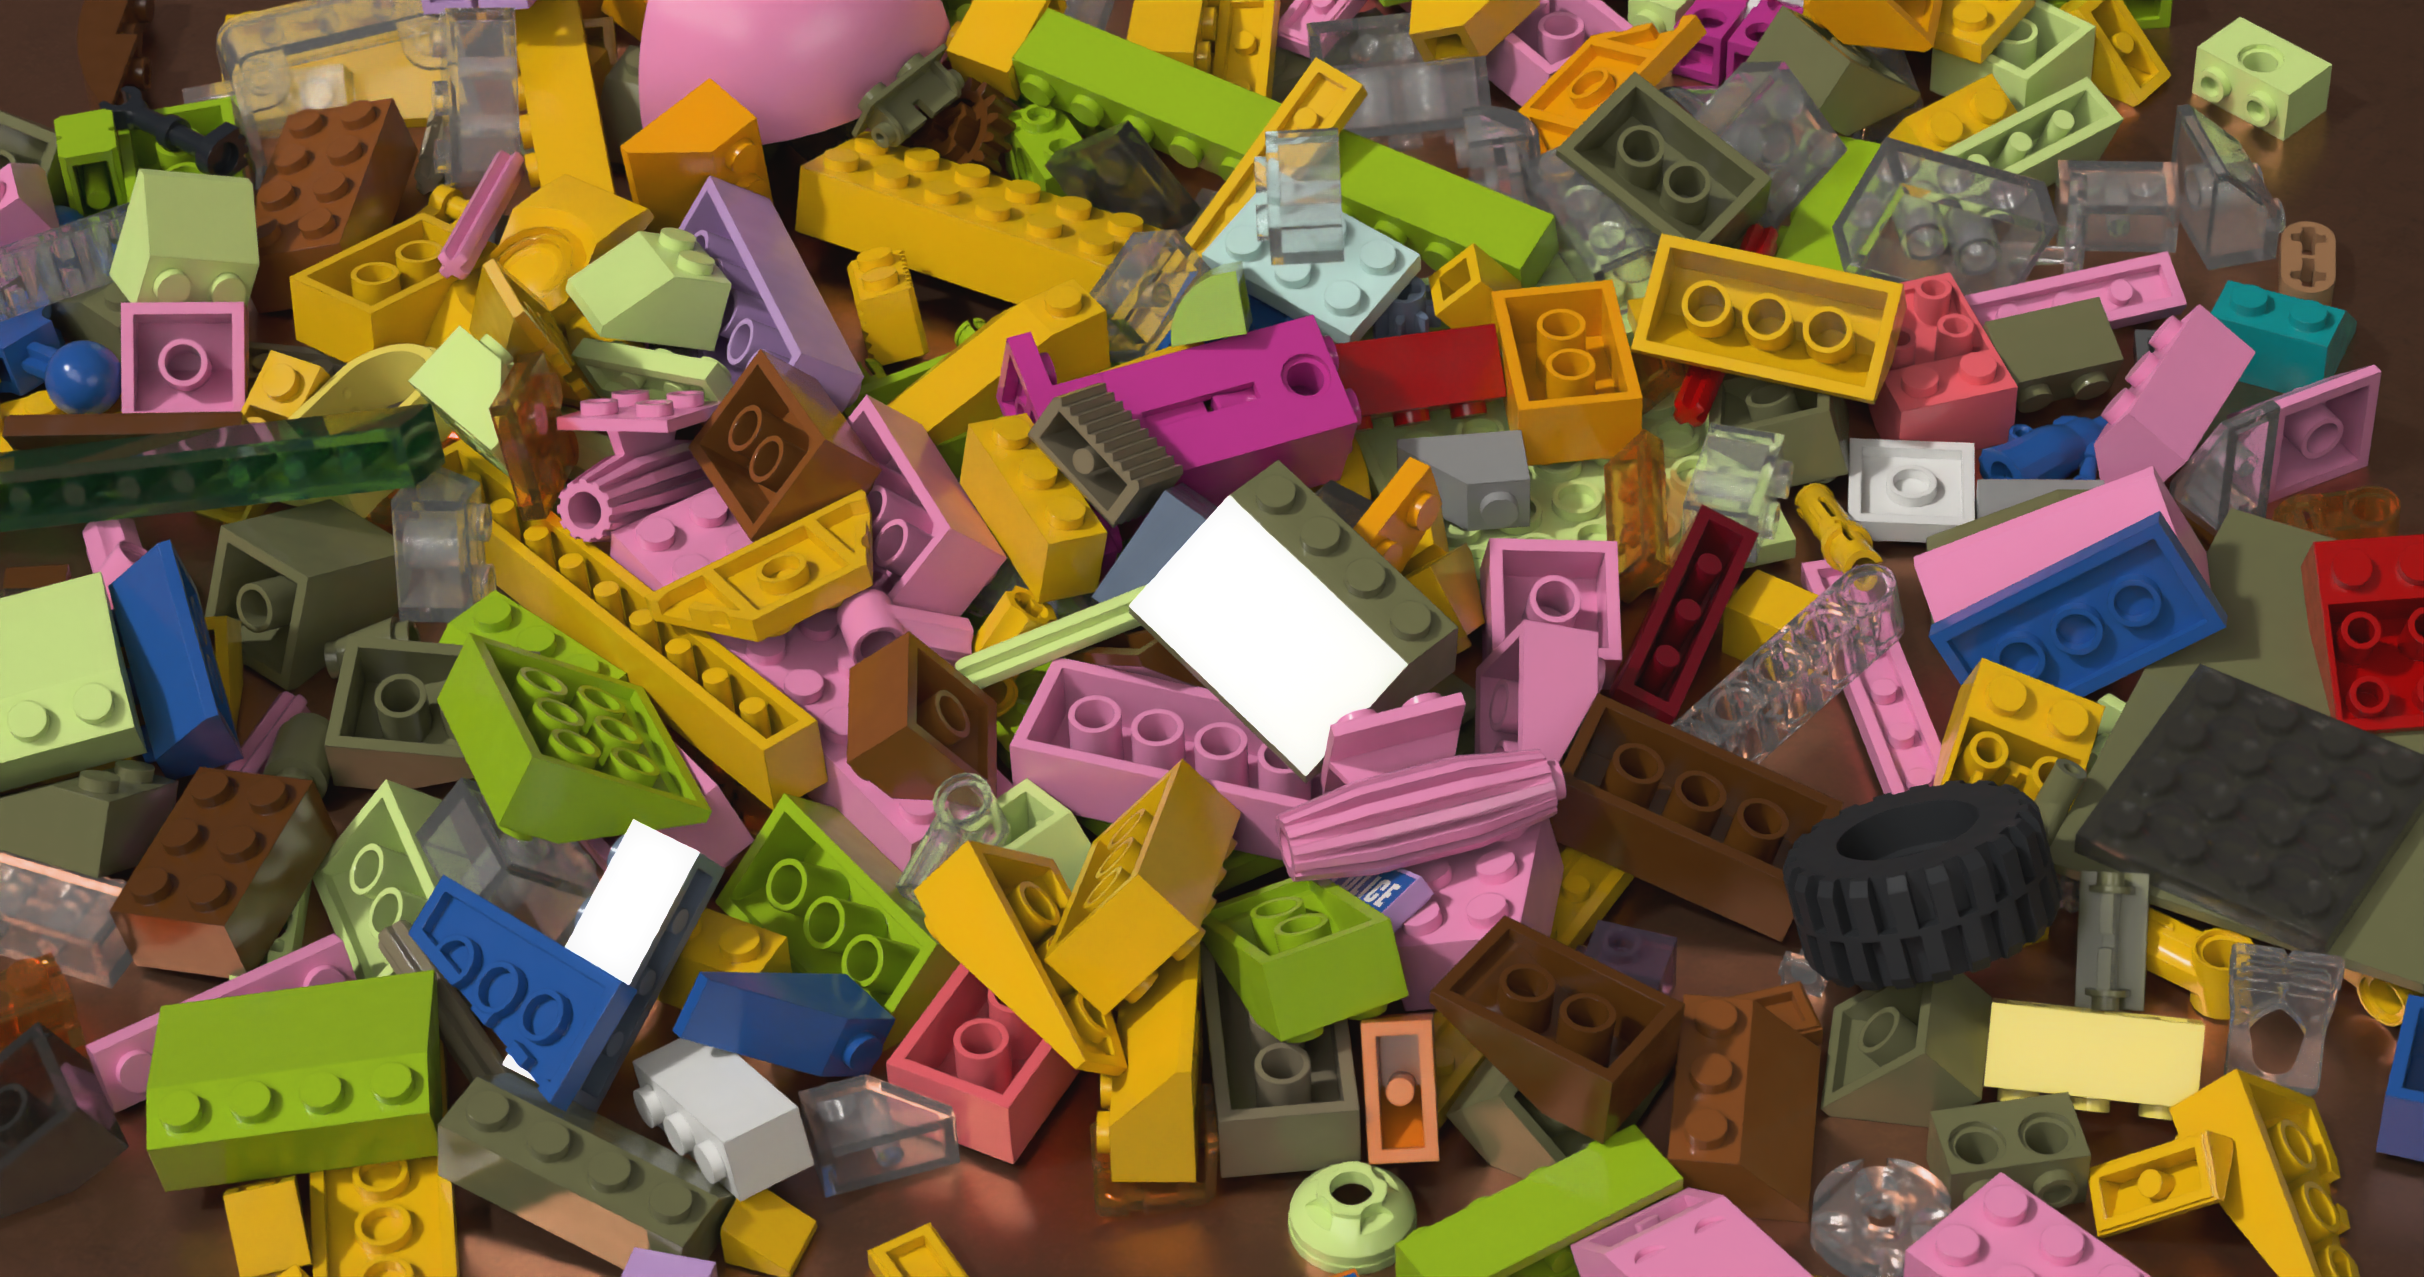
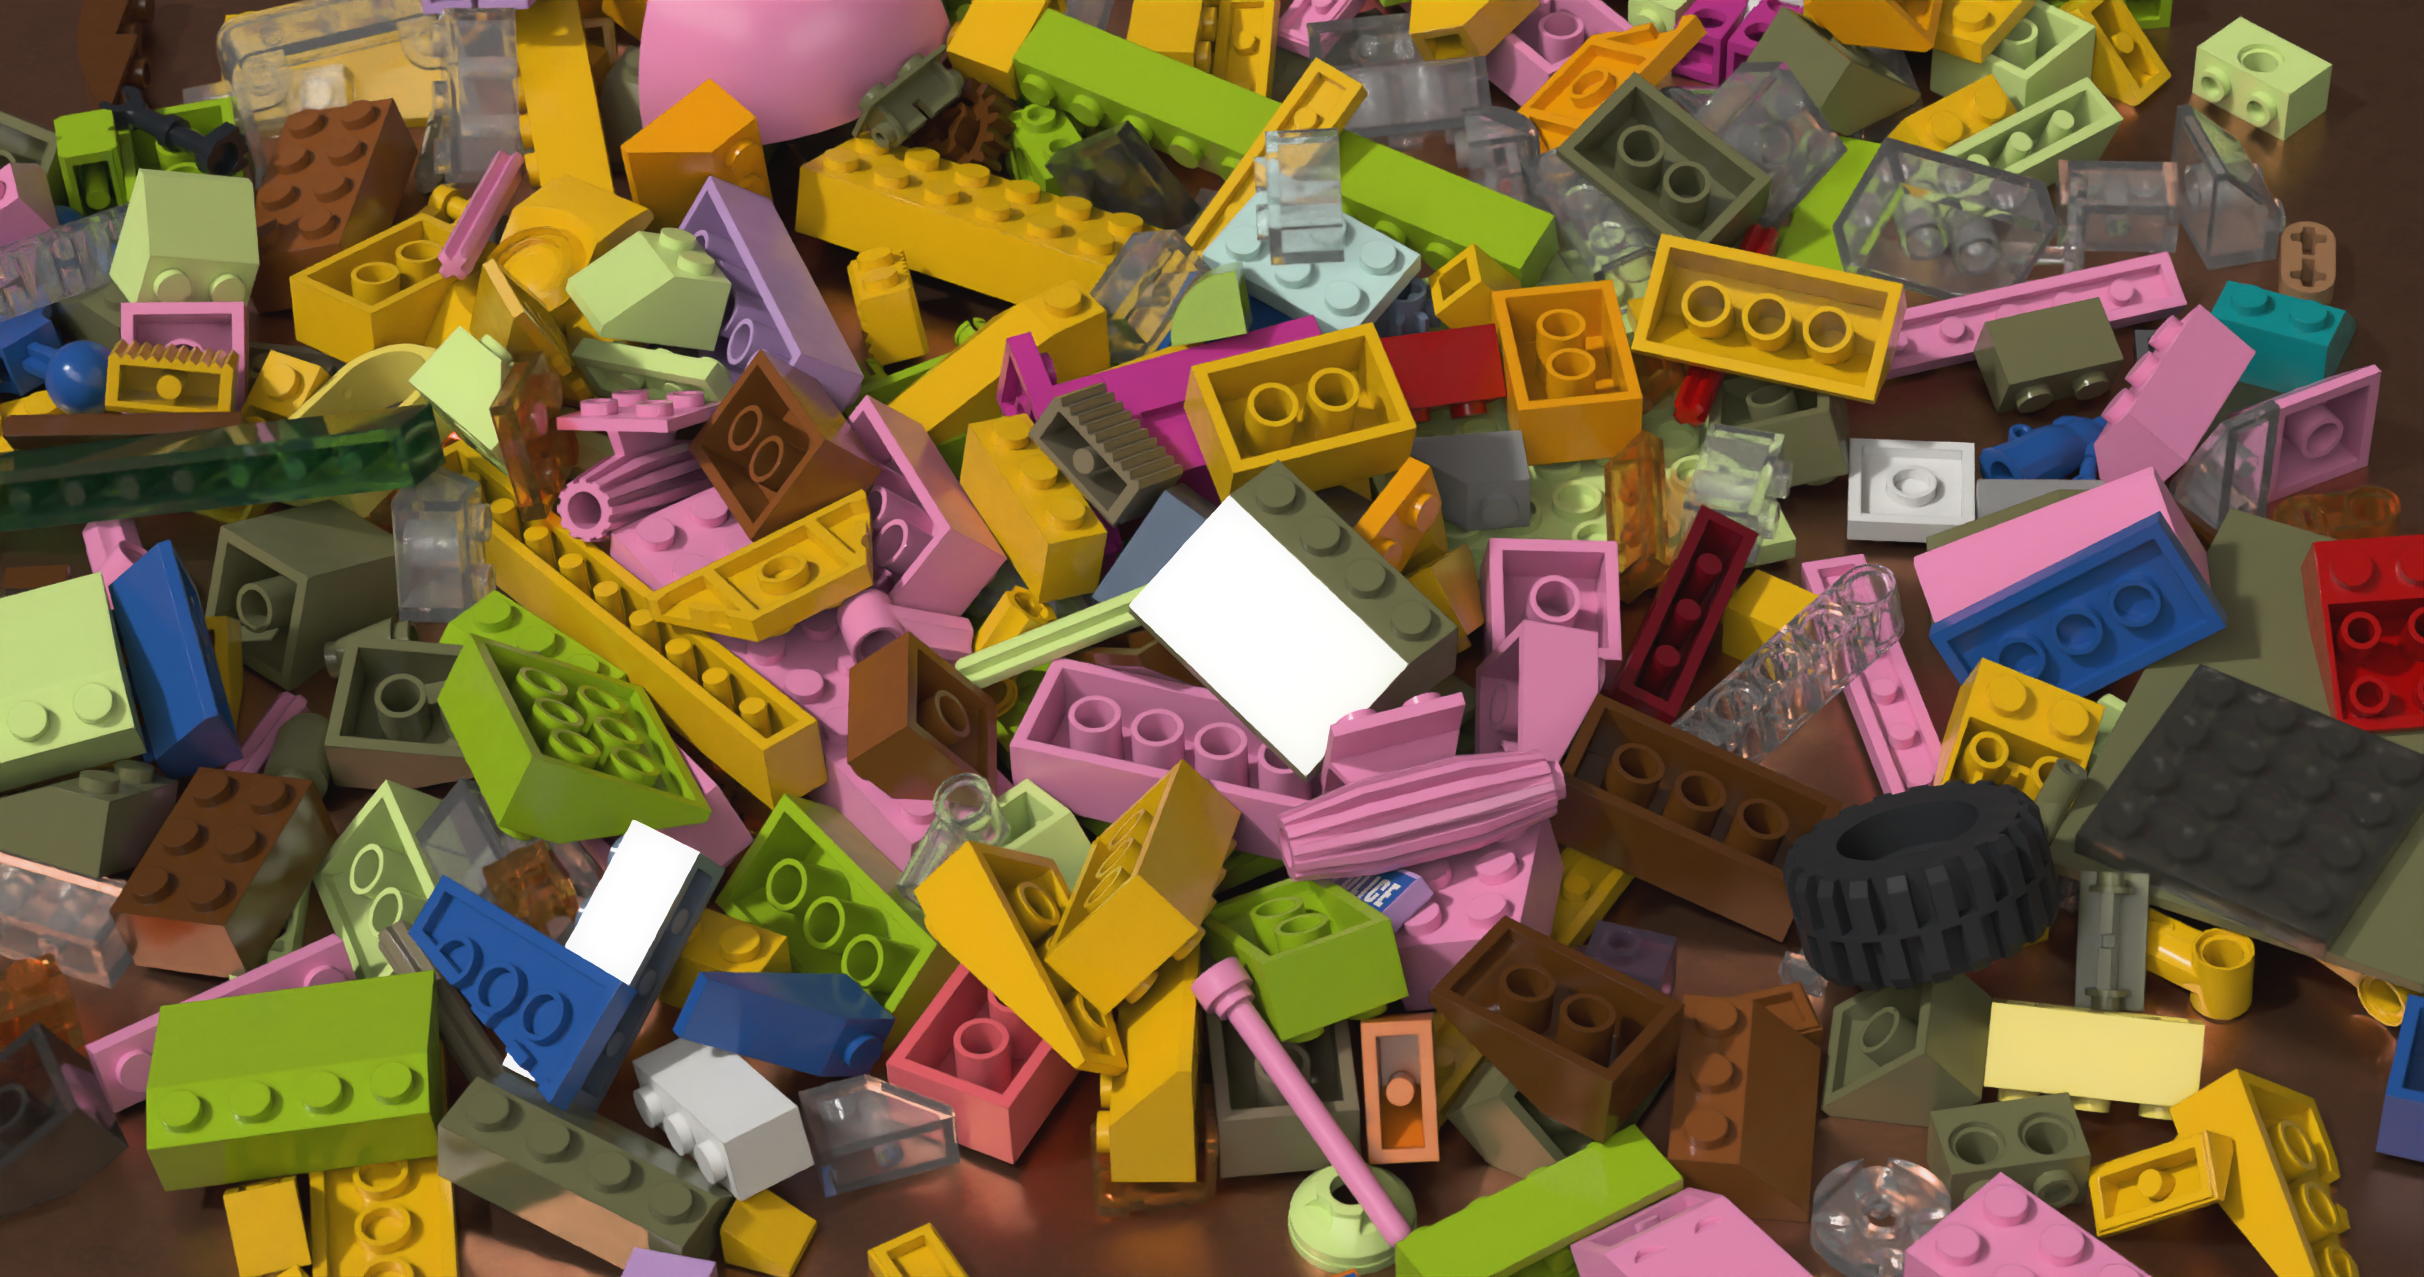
yellow pin [1795,483,1884,589] -> none
coral slope [1867,272,2018,450] -> none
clear piece [2224,942,2345,1096] -> none
none -> yellow brick [105,338,239,413]
none -> clear orange plate [482,839,580,938]
none -> yellow brick [1184,322,1417,503]
none -> bright pink piece [1191,957,1413,1248]

